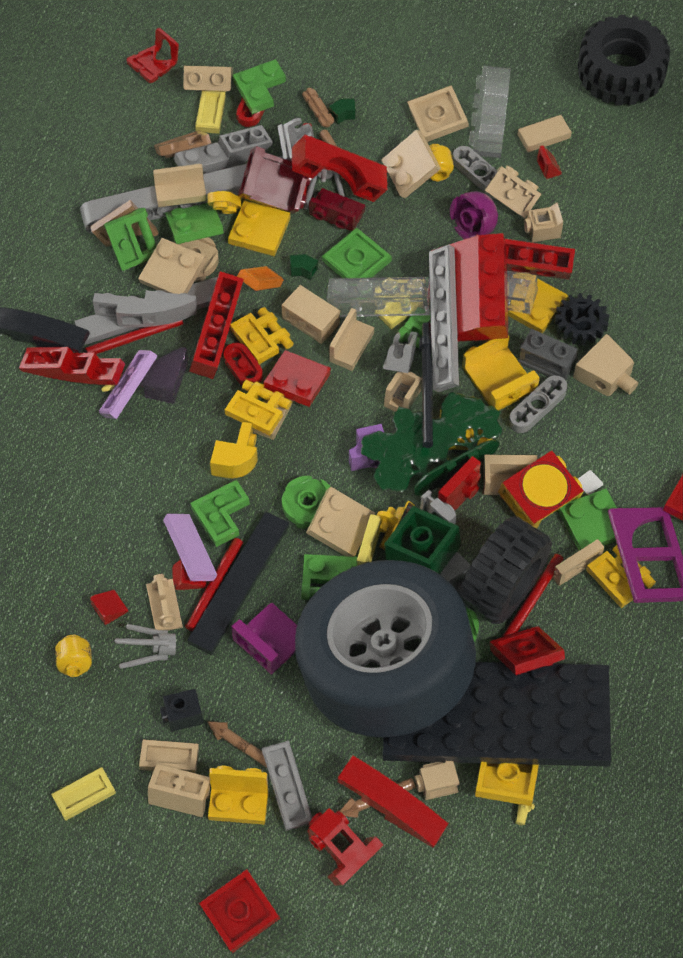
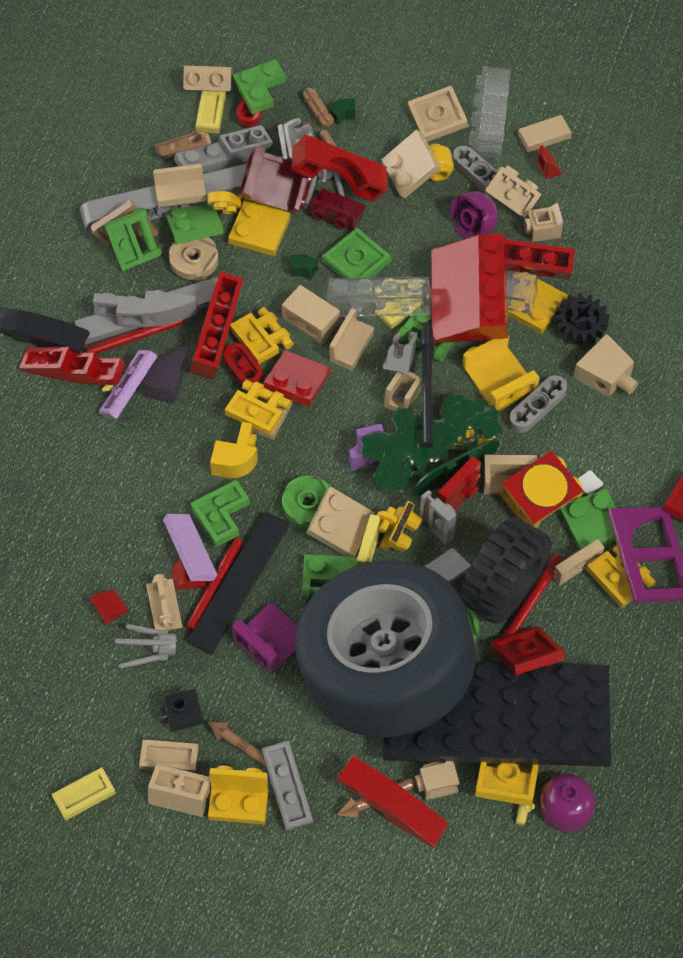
yellow head [55,635,92,677] -> none
red piece [127,28,179,83] -> none
tan plate [138,238,206,294] -> none
red plate [199,869,281,953] -> none
orange tile [237,266,284,291] -> none
red tile [307,808,383,886] -> none
dark green brick [384,506,461,574] -> none
light grey tile [429,245,459,392] -> none
dark grey hinge [518,329,578,380] -> none
black tyre [577,15,670,106] -> none
none -> magenta cylinder [538,774,596,833]

